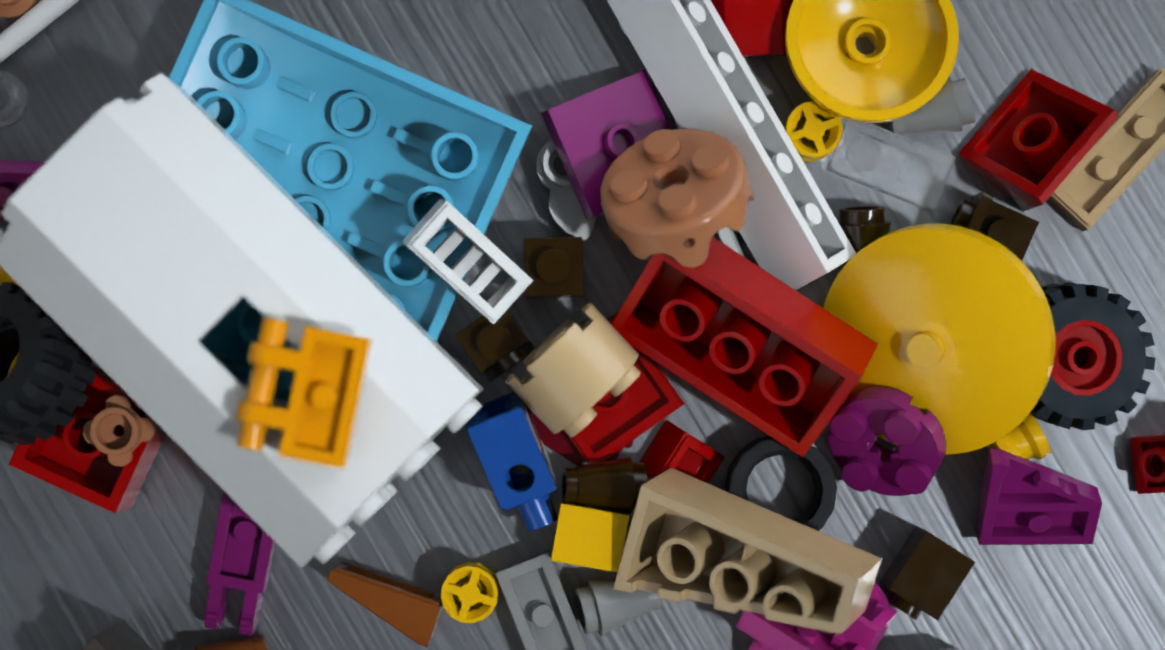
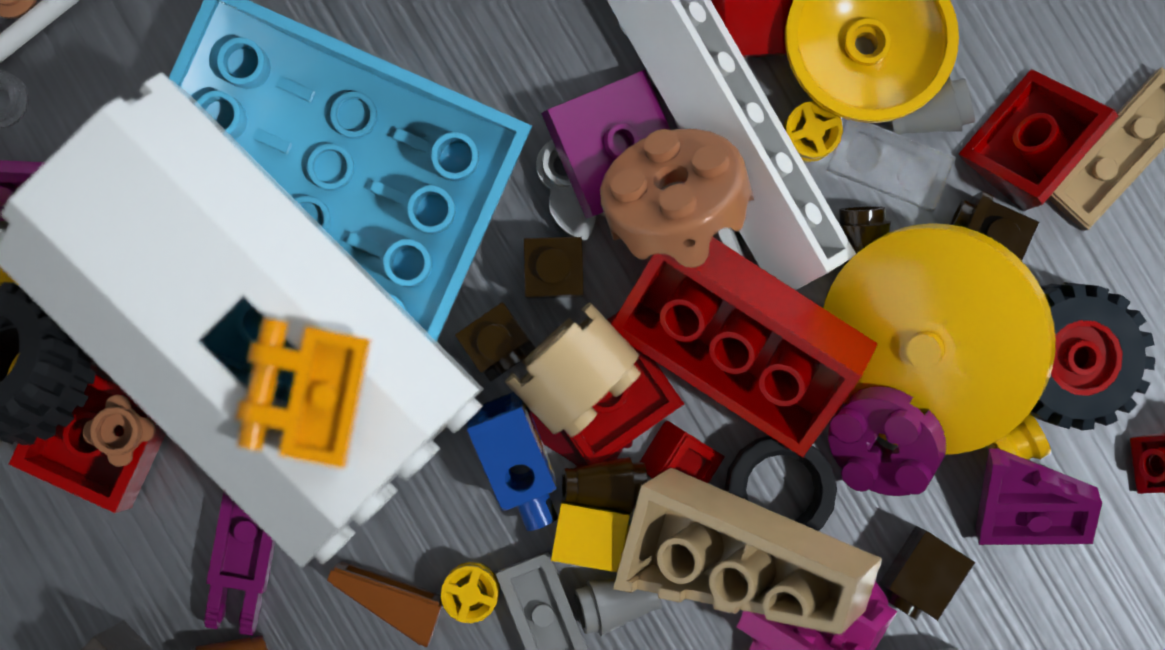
white slope [402,199,533,324] -> none

